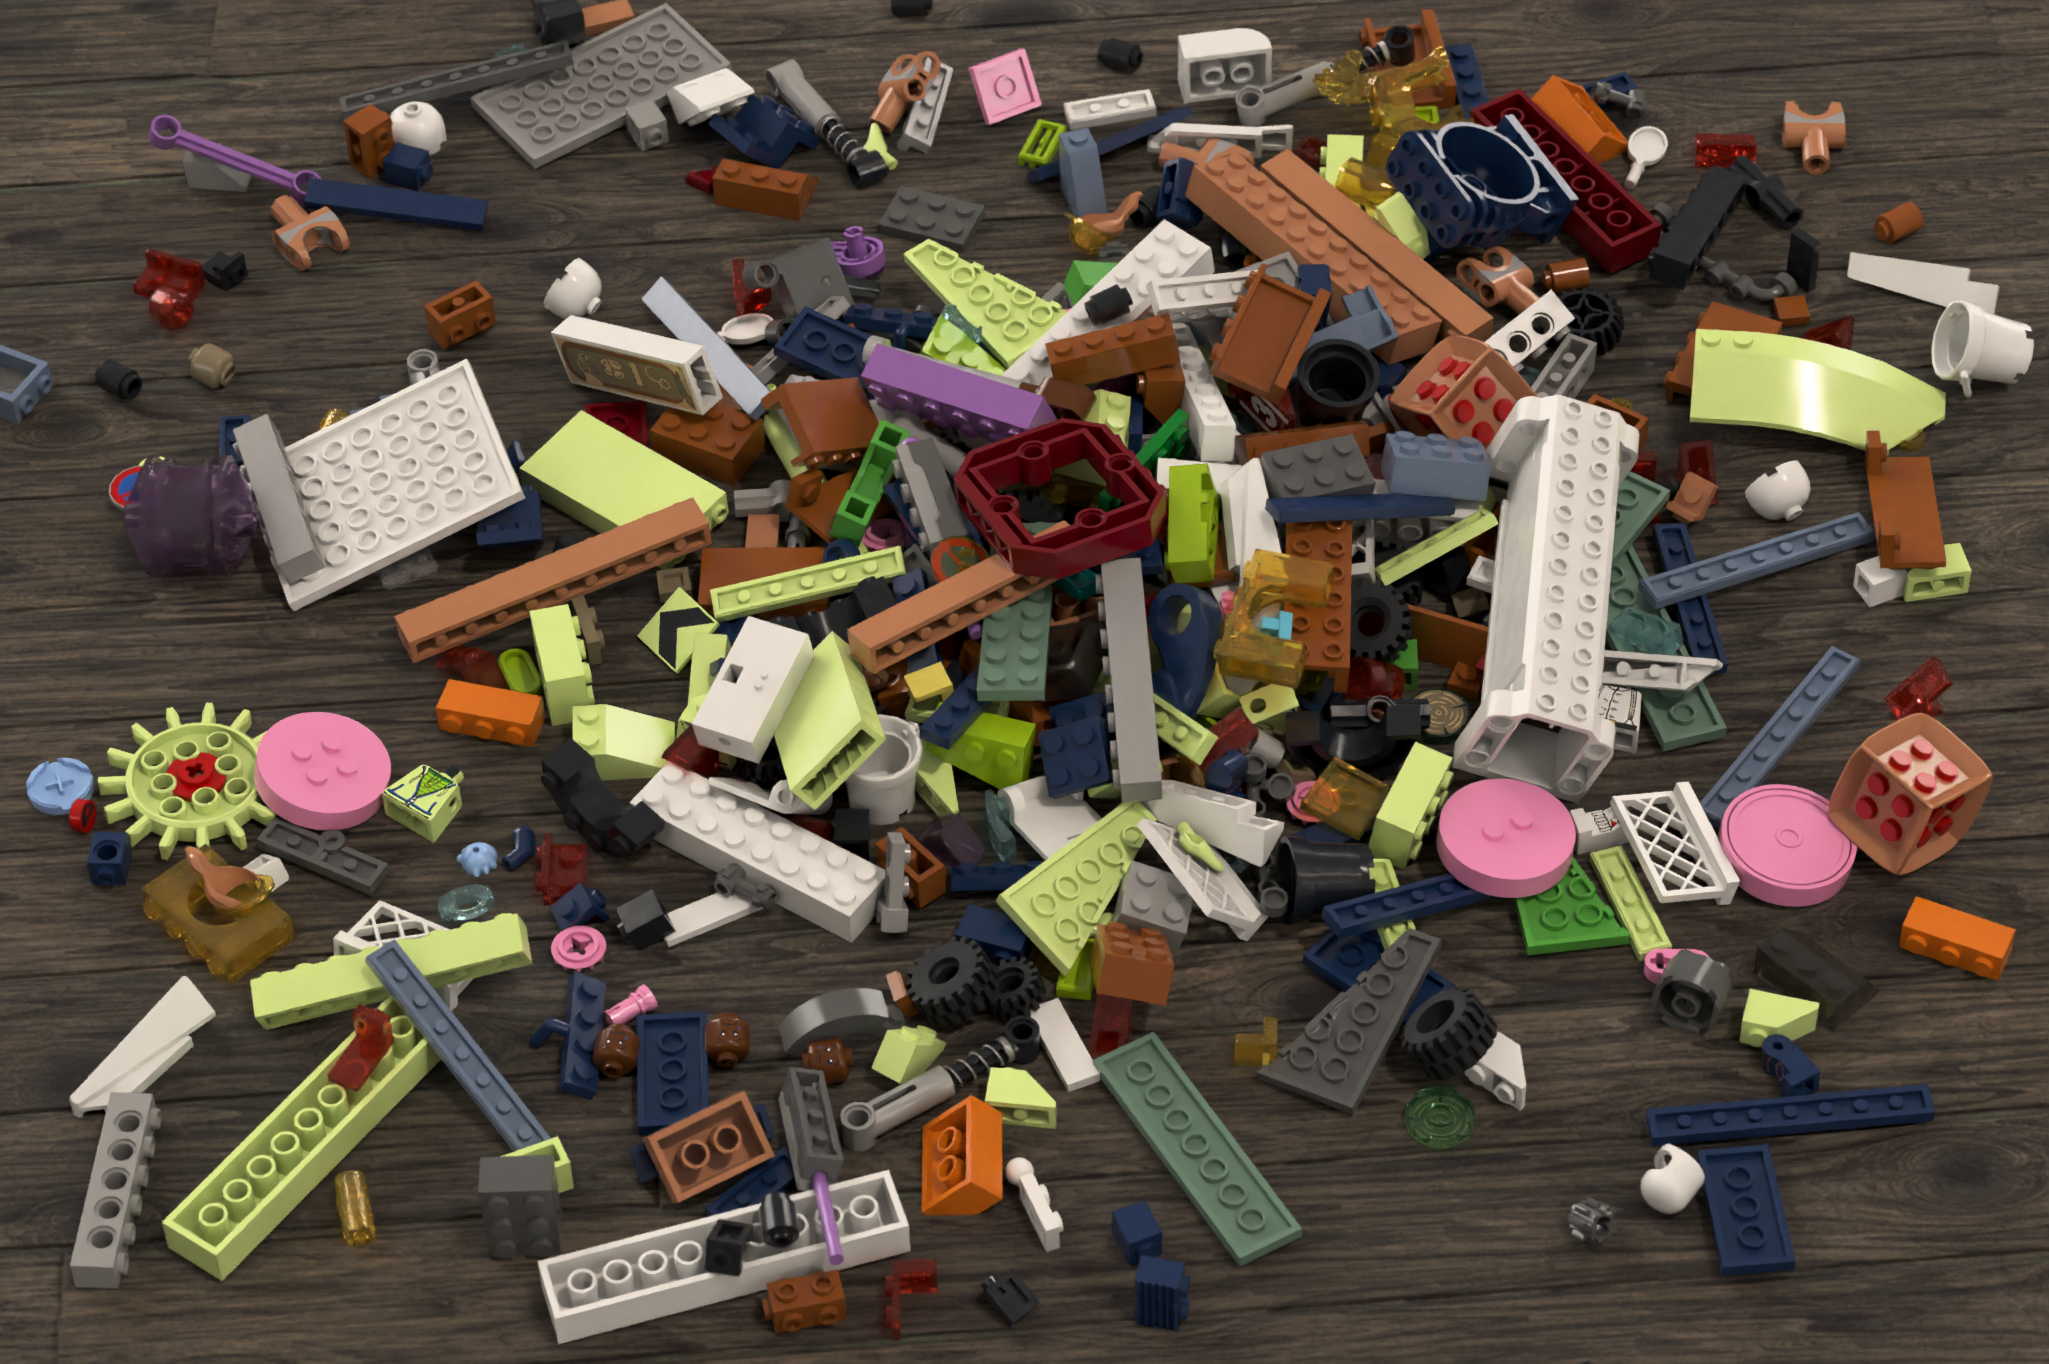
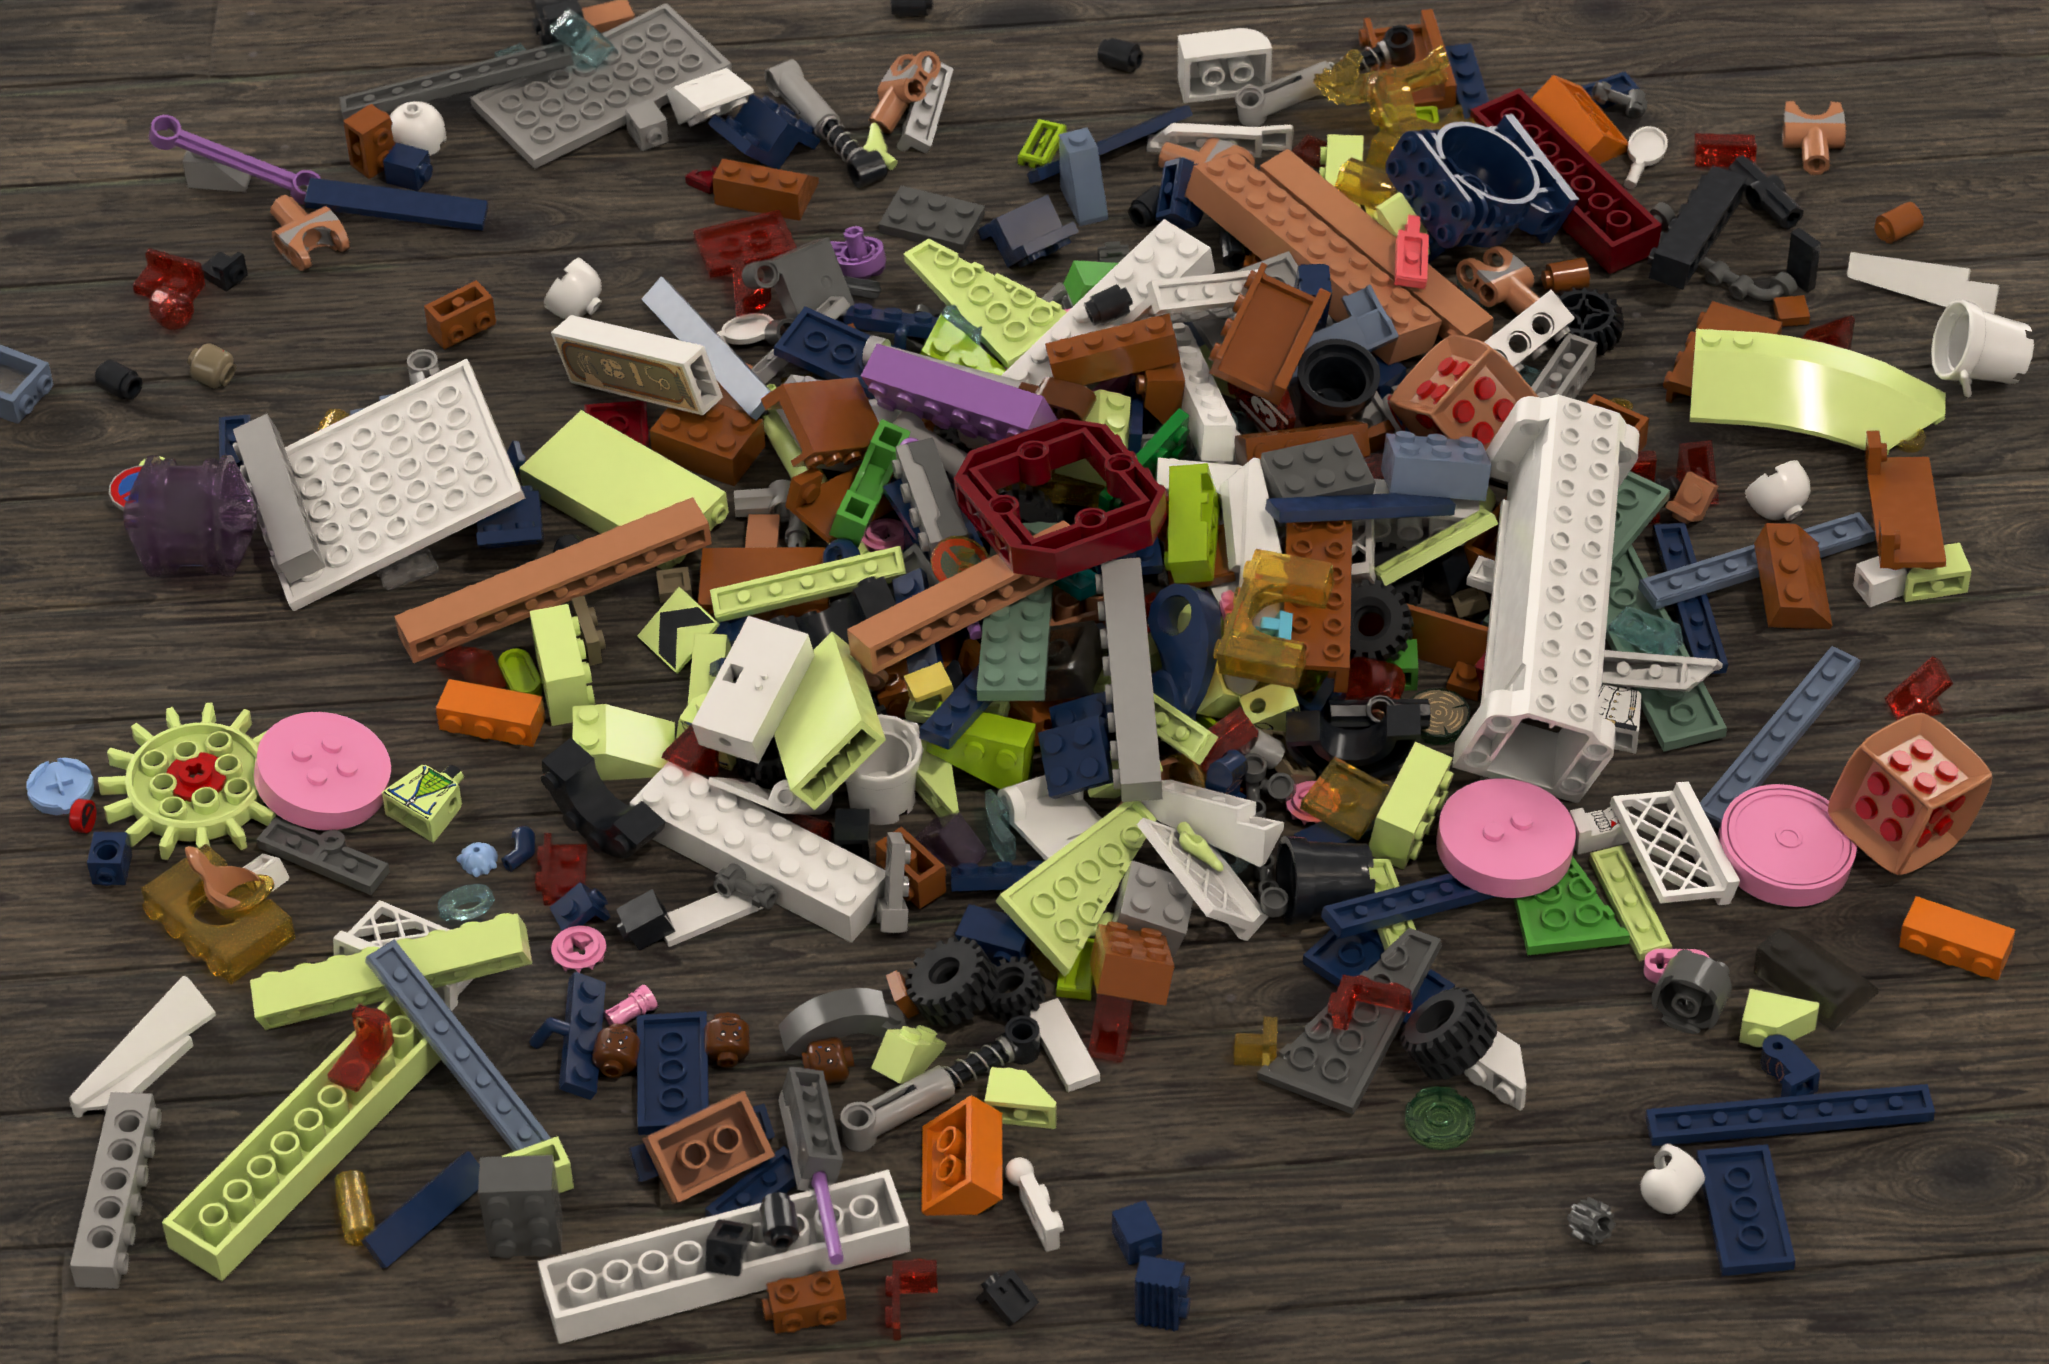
bright pink tile [969,48,1042,125] -> none
white tile [1063,89,1156,130] -> none
piece [1063,191,1143,255] -> none
sand green plate [1093,1032,1302,1267] -> none
none -> dark blue tile [361,1151,480,1269]
none -> clear light blue slope [549,8,615,69]
none -> clear red plate [693,209,797,279]
none -> bracket [977,194,1079,268]
none -> clear red bracket [1327,974,1413,1030]
none -> coral hinge [1394,215,1429,289]
none -> dark orange slope [1754,523,1832,629]

